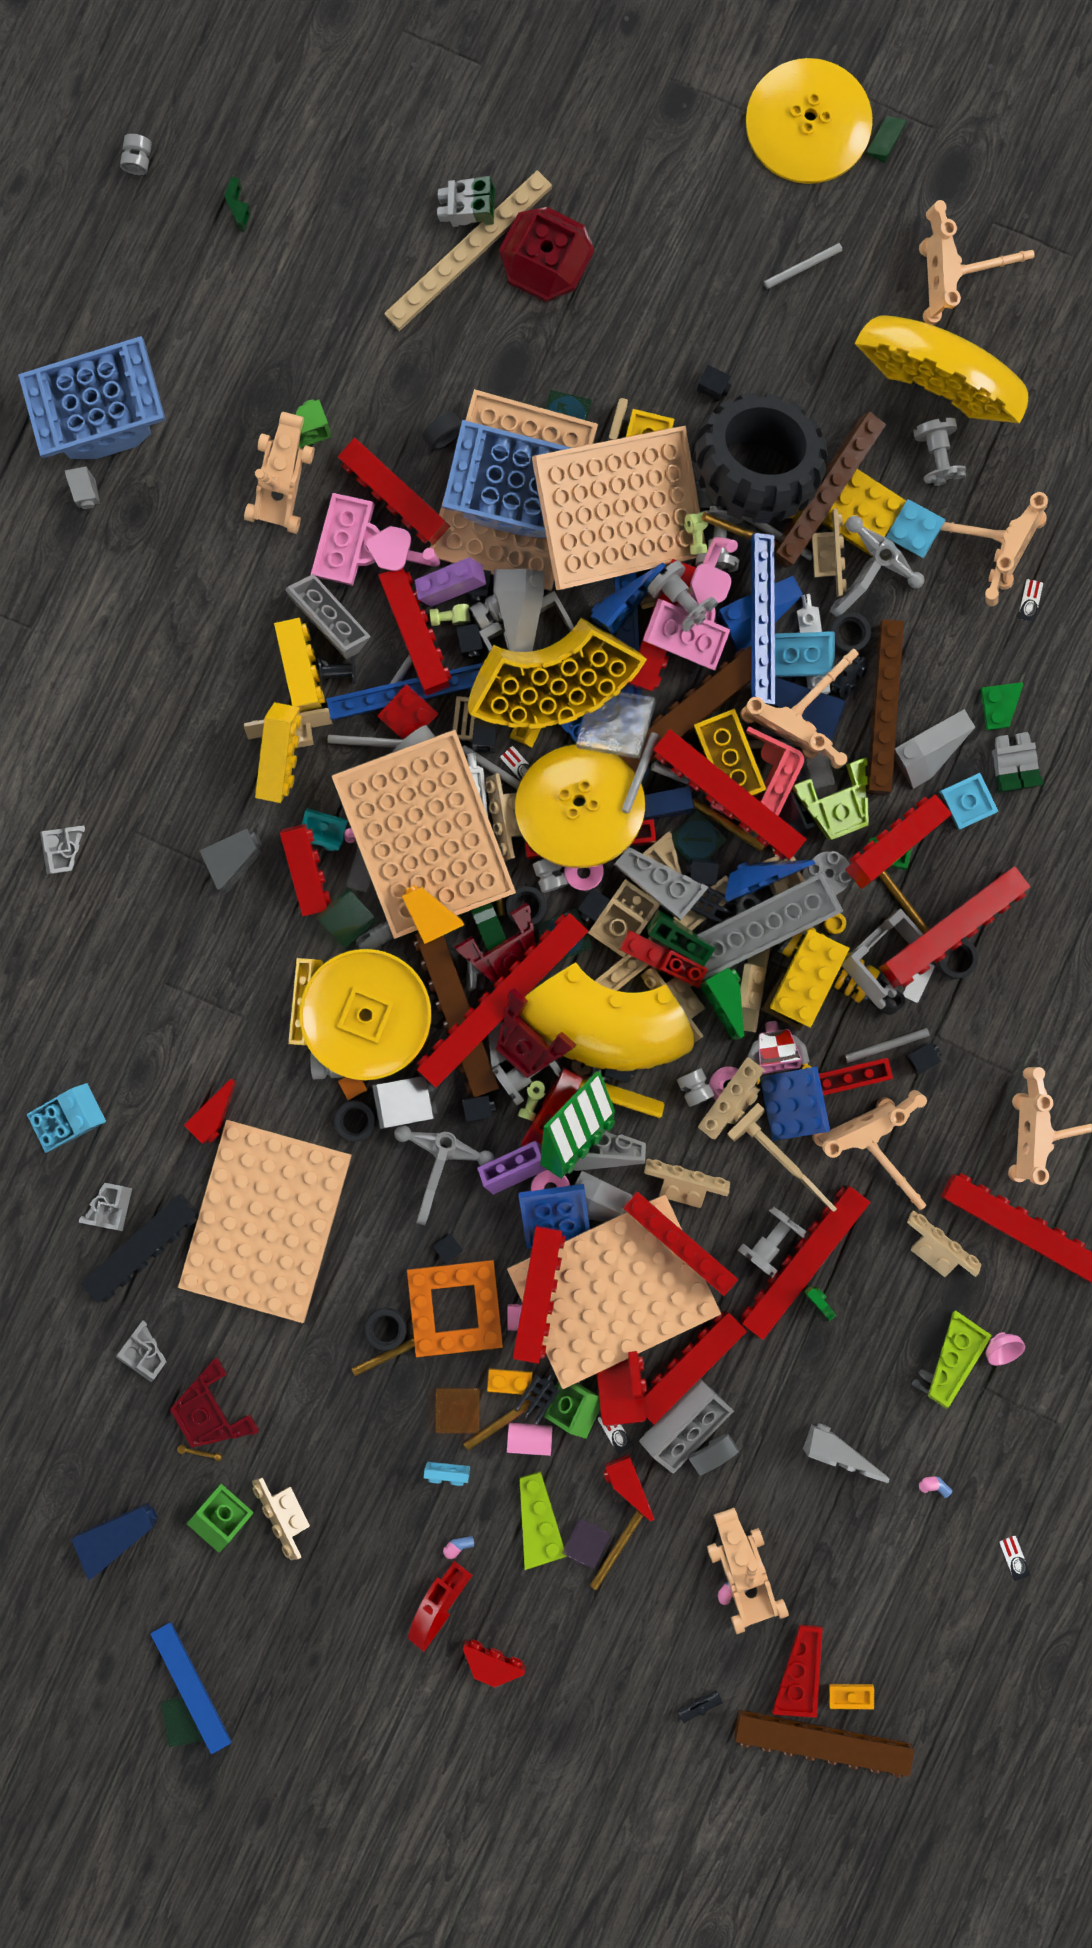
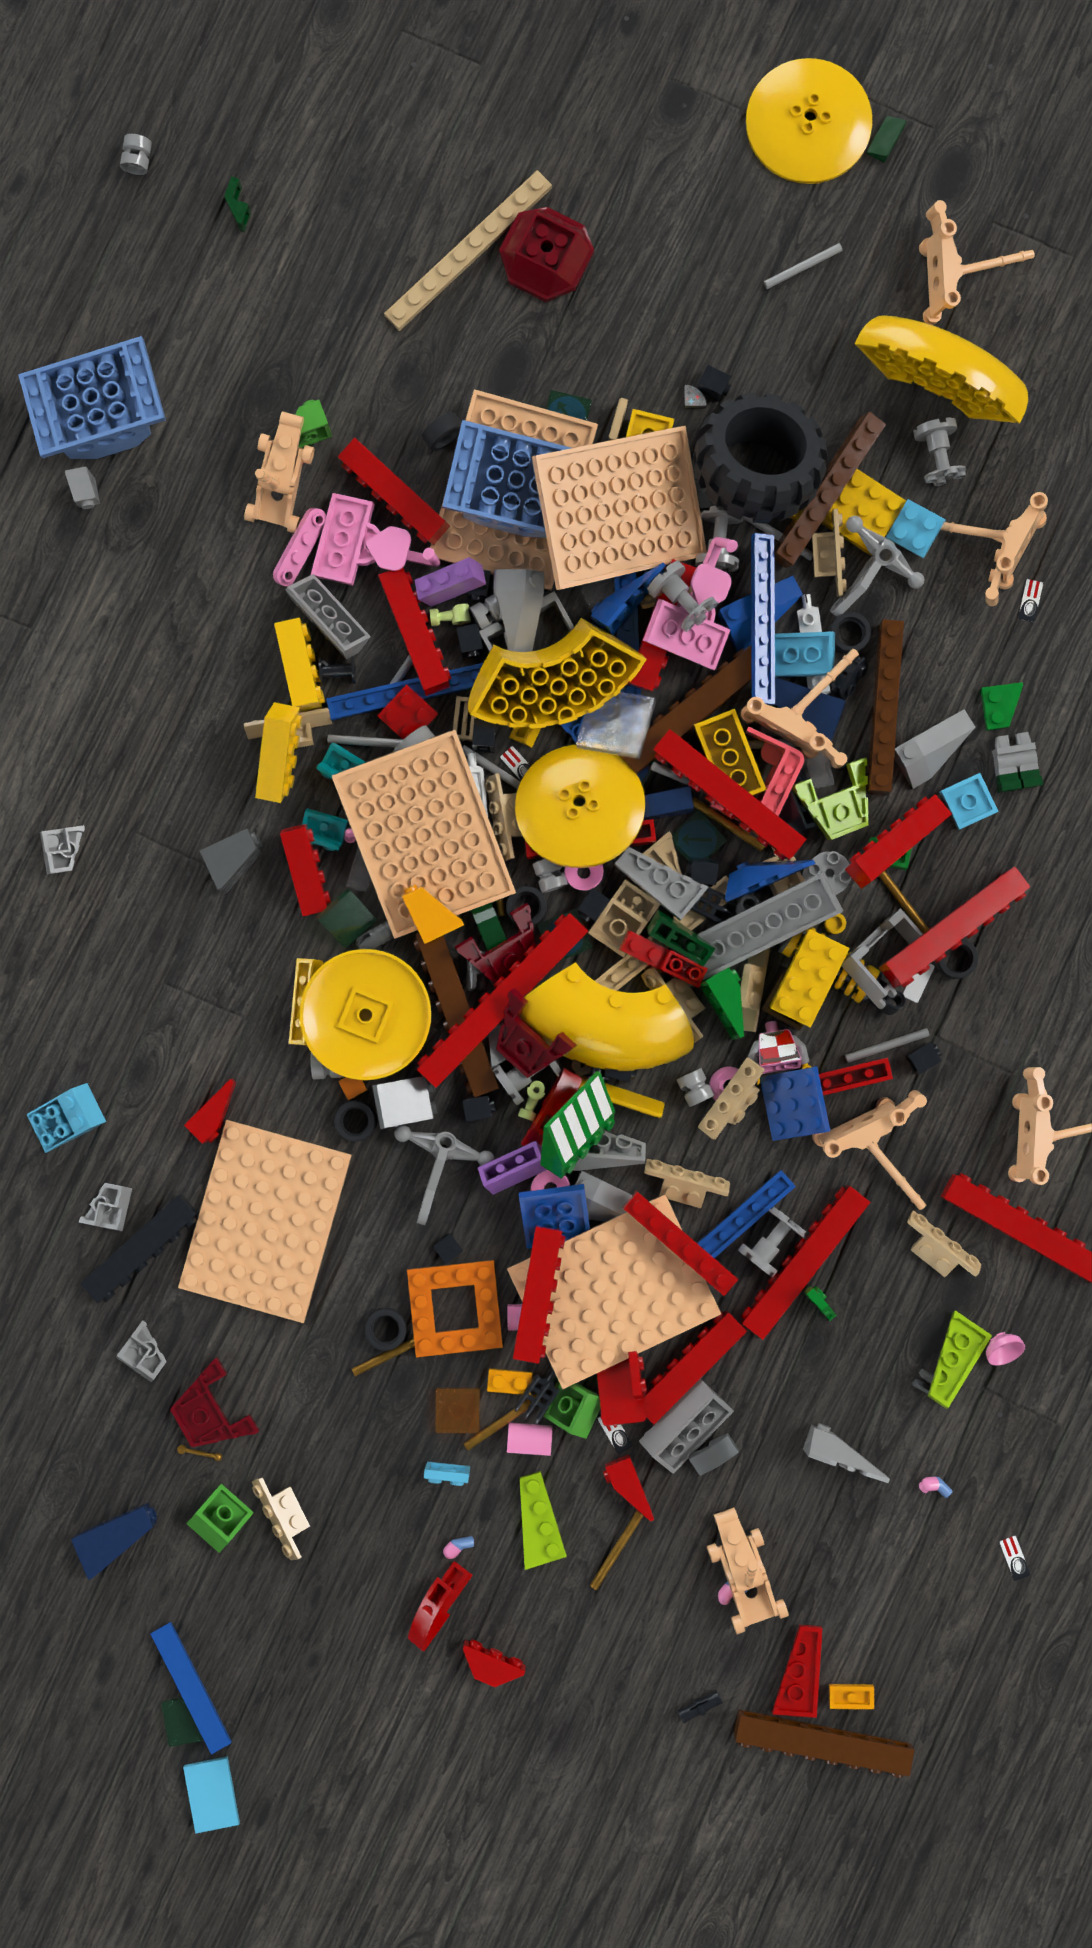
hips [437,176,495,227] -> none
clear purple piece [562,1518,611,1569] -> none
light grey bar [621,733,659,814] -> none
yellowish green leg [684,512,708,554] -> none
pearl gold bar [701,512,777,547] -> none
tan piece [727,1103,837,1212] -> none
none -> medium azure tile [183,1756,240,1834]
none -> bright pink plate [273,508,326,586]
none -> teal bracket [316,742,366,779]
none -> light grey tile [684,385,706,408]
none -> blue plate [697,1170,796,1258]

